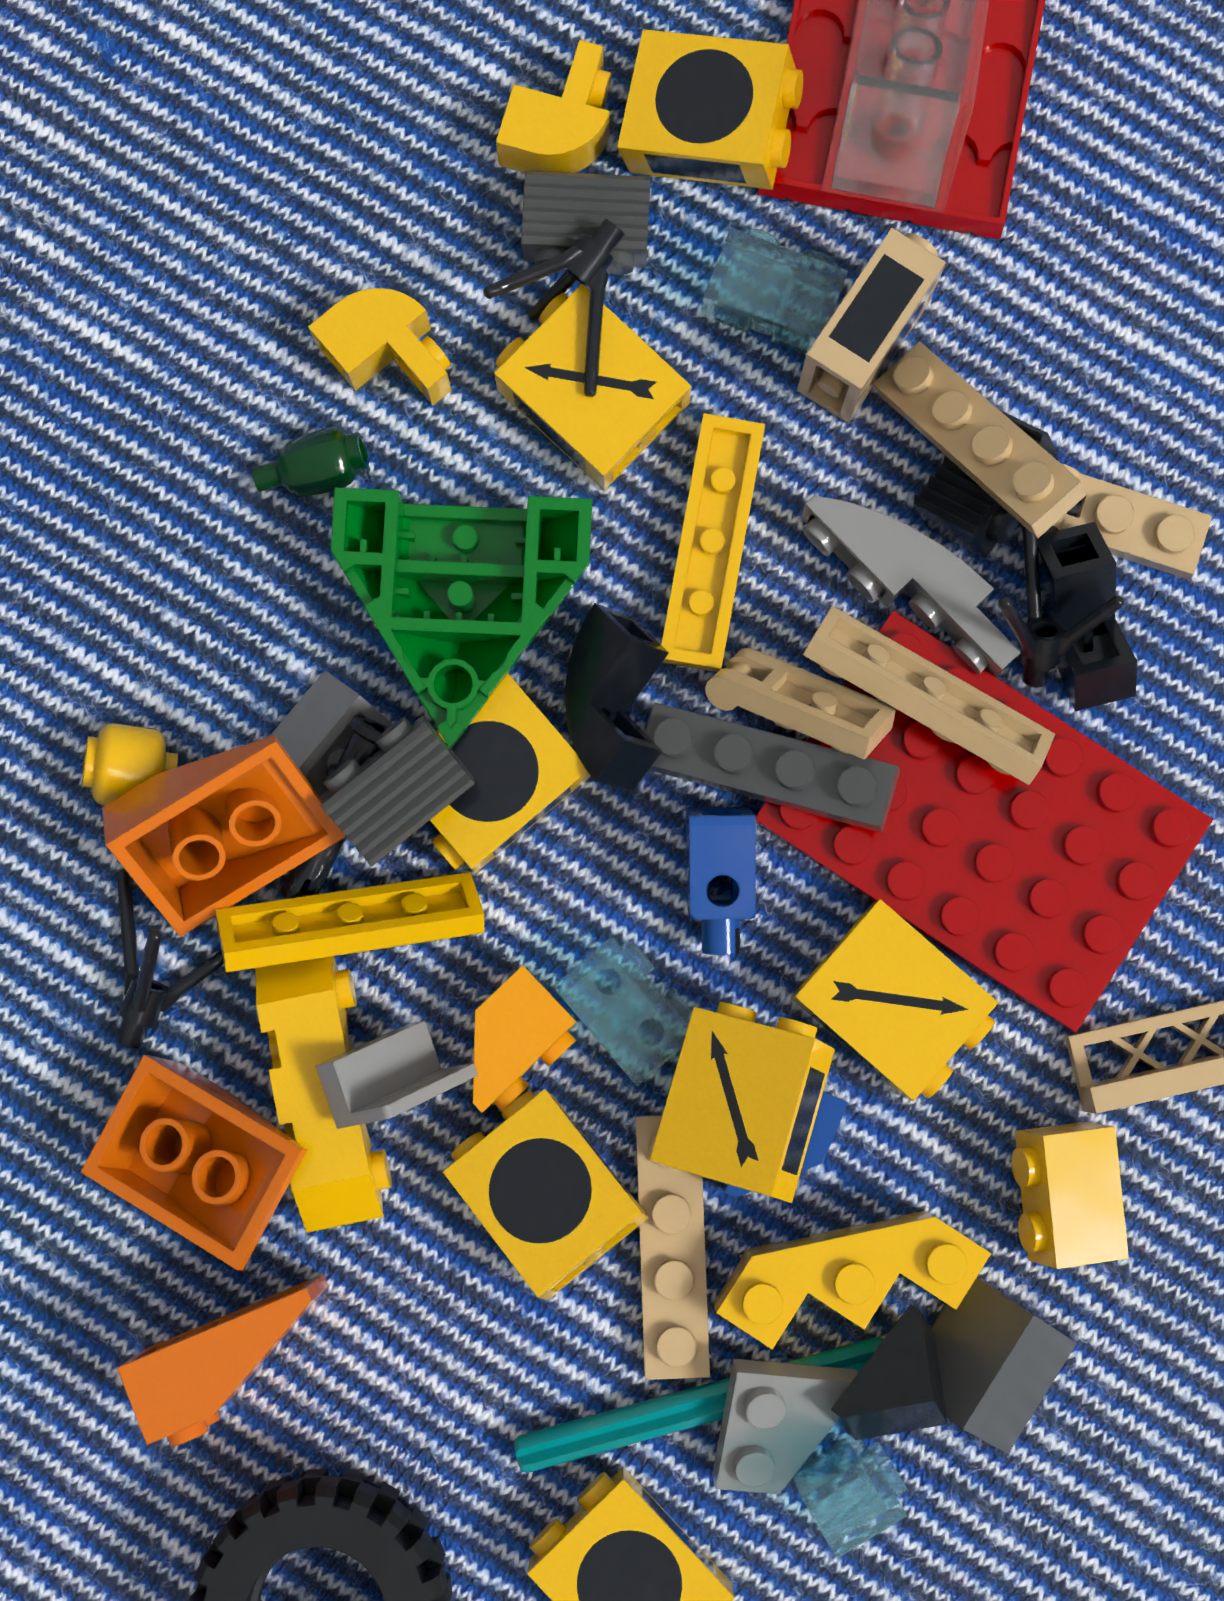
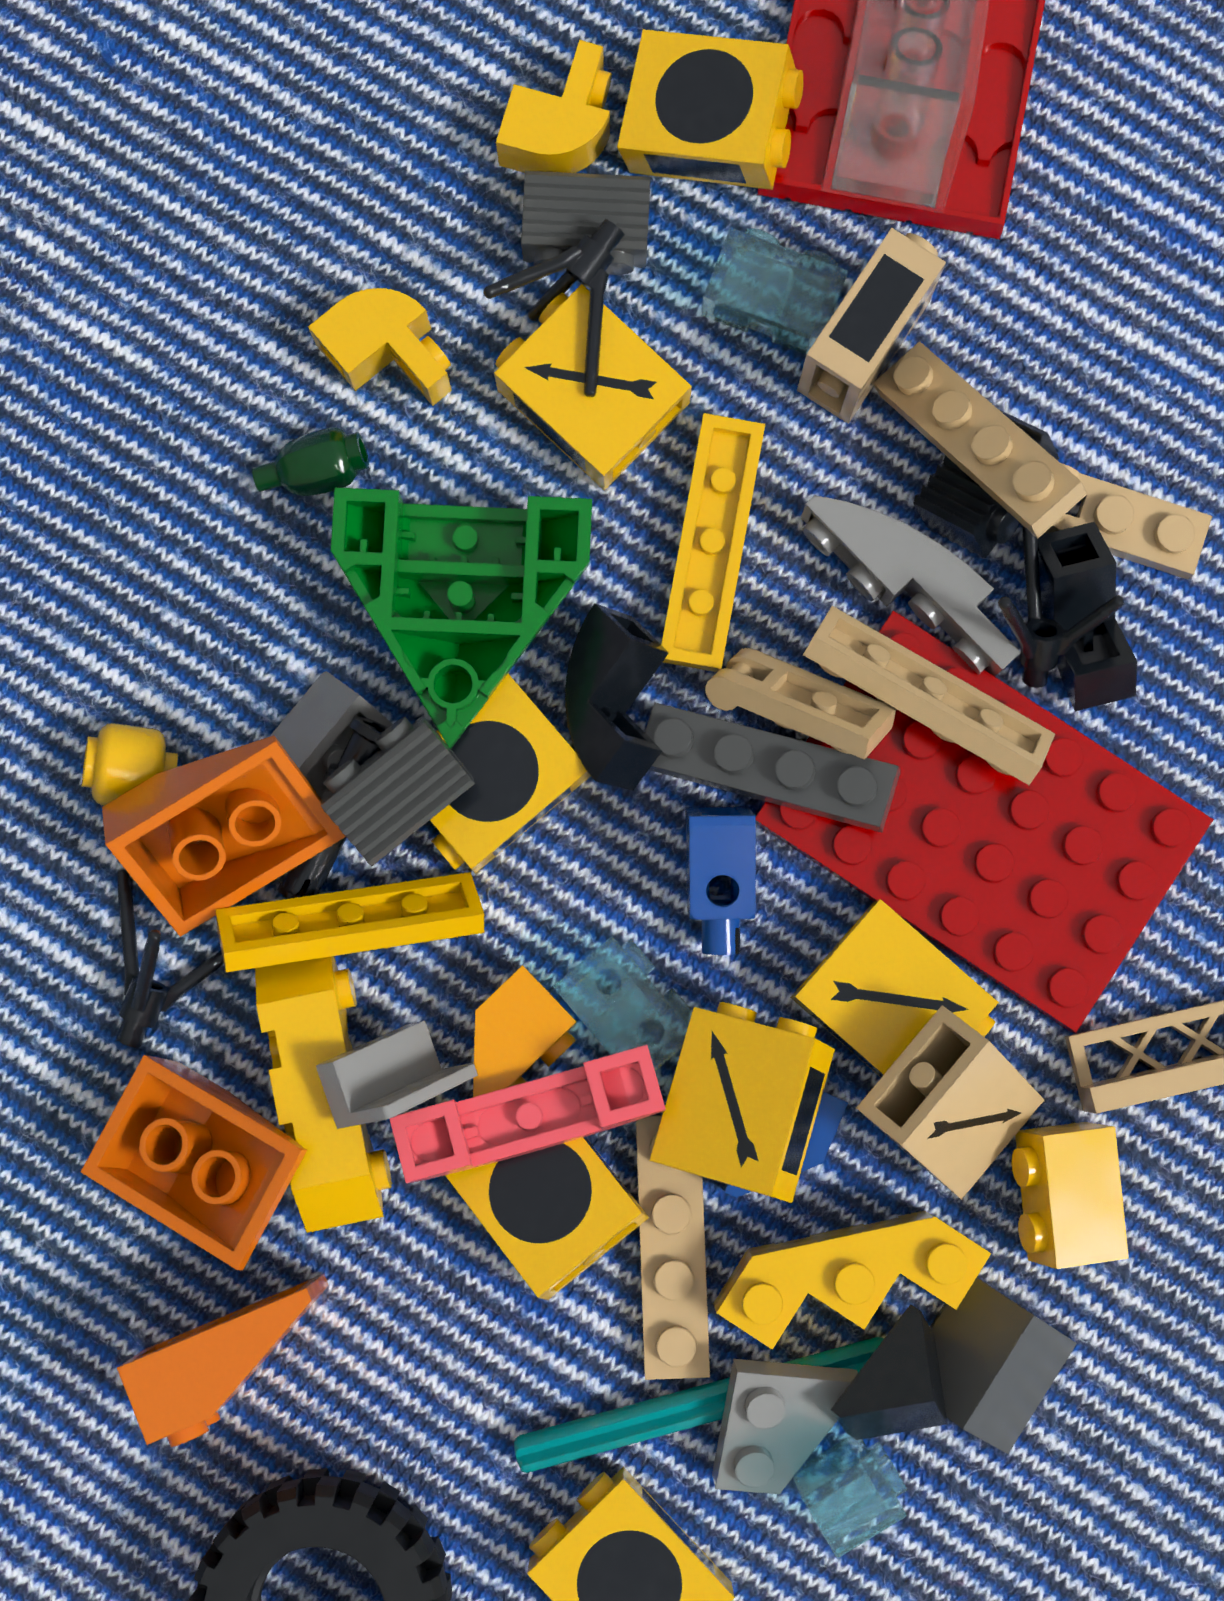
none -> coral slope [389,1045,666,1184]
none -> tan brick [856,1005,1044,1200]

